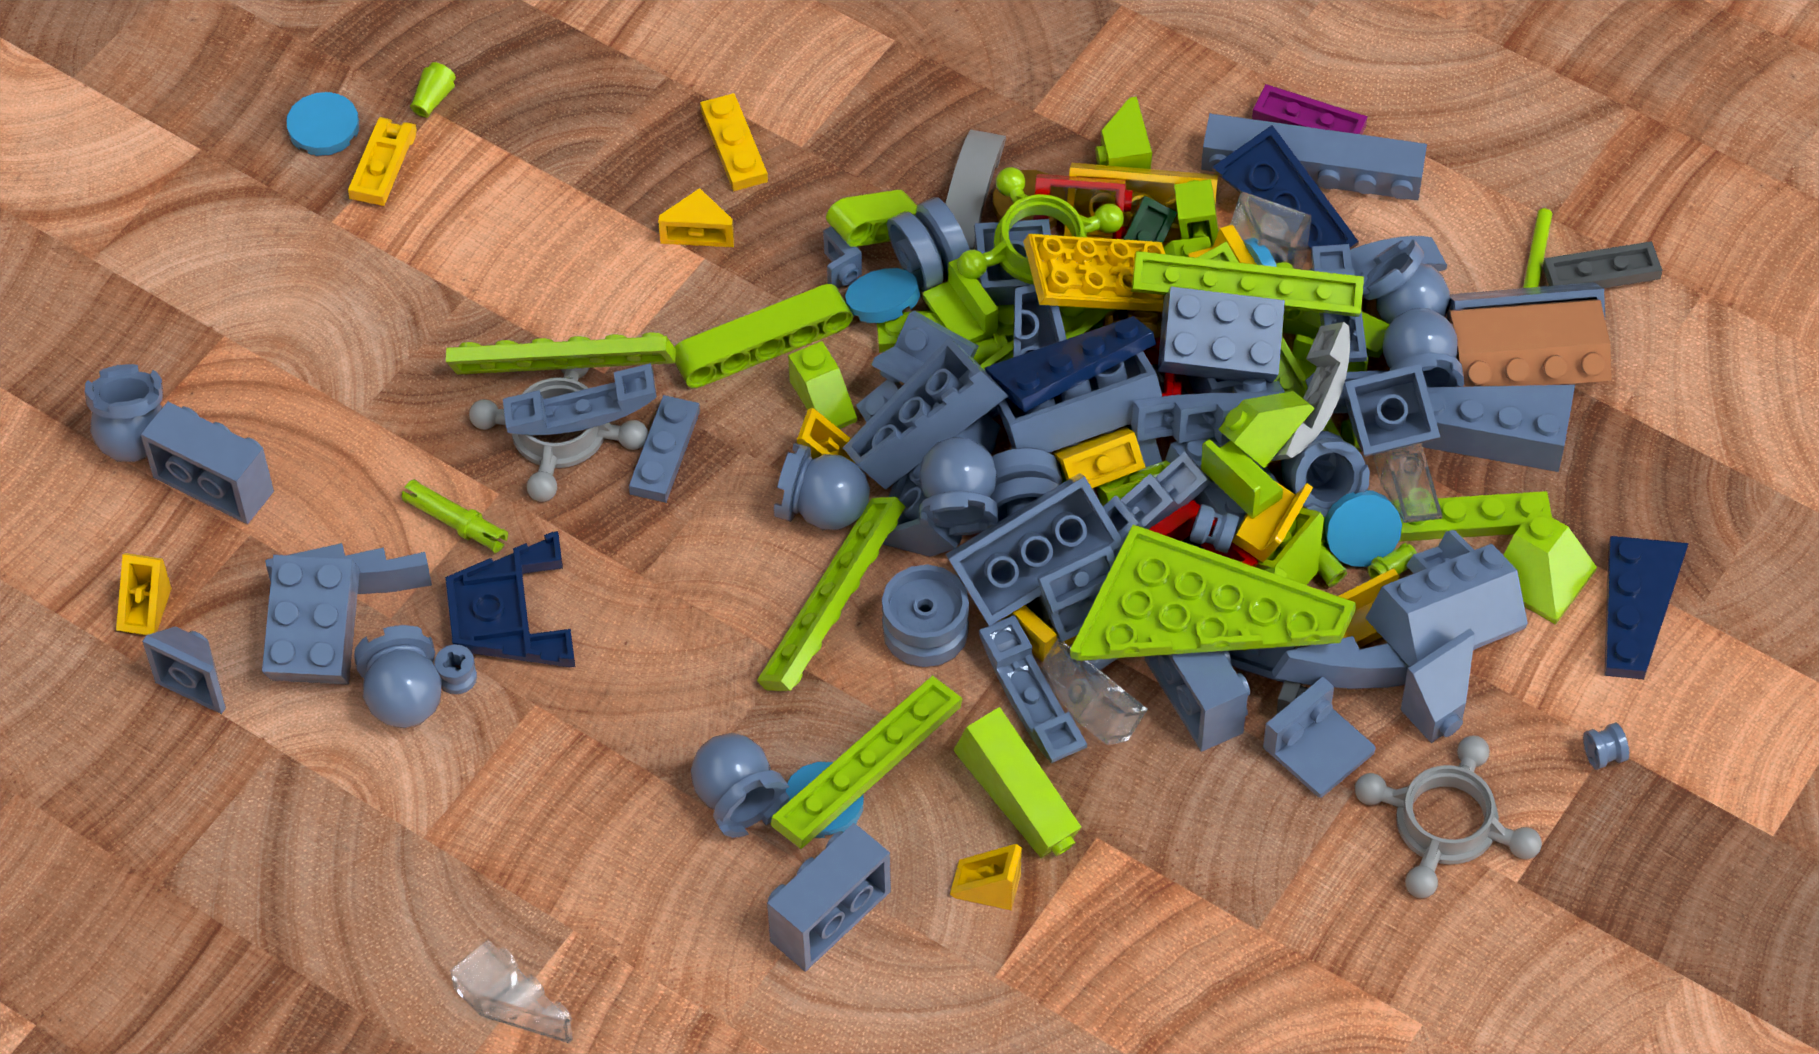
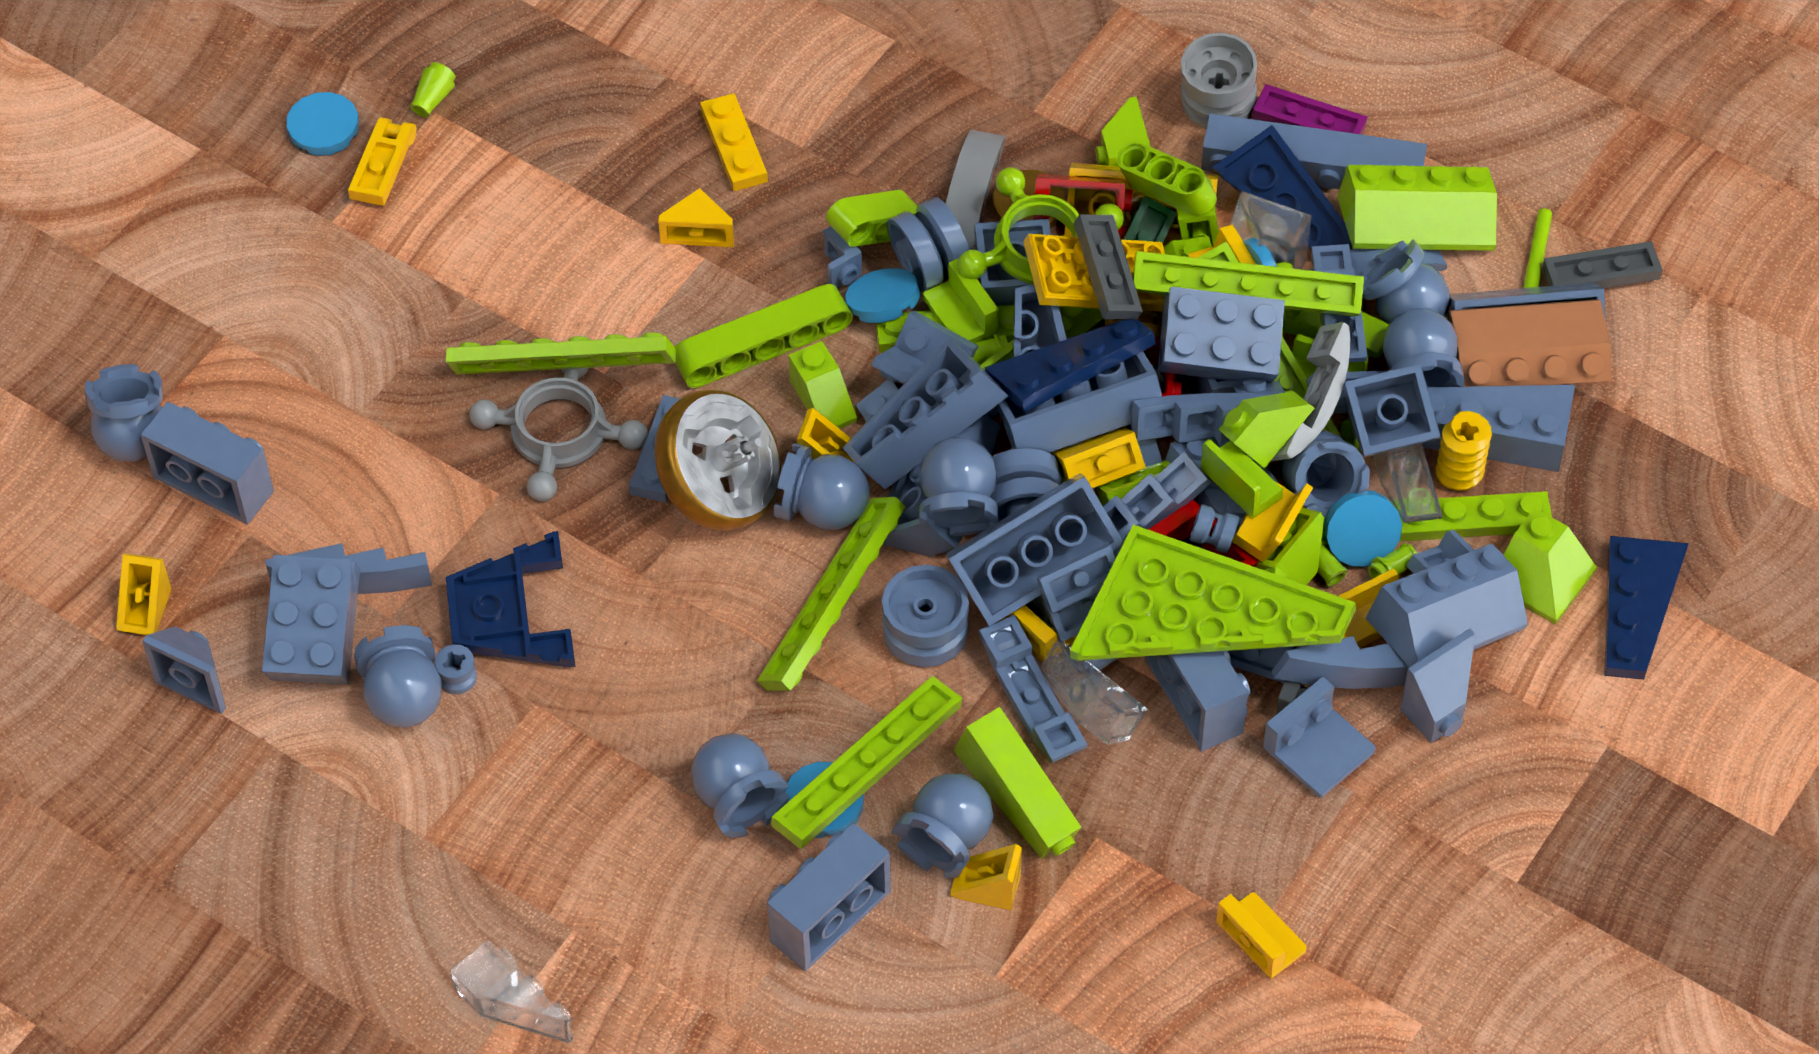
lime pin [401,479,508,553] -> none
sand blue slope [503,363,657,435] -> none
light grey piece [1355,735,1542,899] -> none
sand blue wheel [1583,722,1629,770] -> none
none -> flat silver wheel [654,390,781,531]
none -> sand blue tile [892,773,994,878]
none -> dark grey plate [1074,214,1143,320]
none -> lime beam [1116,142,1217,215]
none -> light grey wheel [1181,33,1257,128]
none -> yellow panel [1216,892,1307,979]
none -> lime slope [1337,165,1497,251]
none -> yellow piece [1435,411,1492,491]

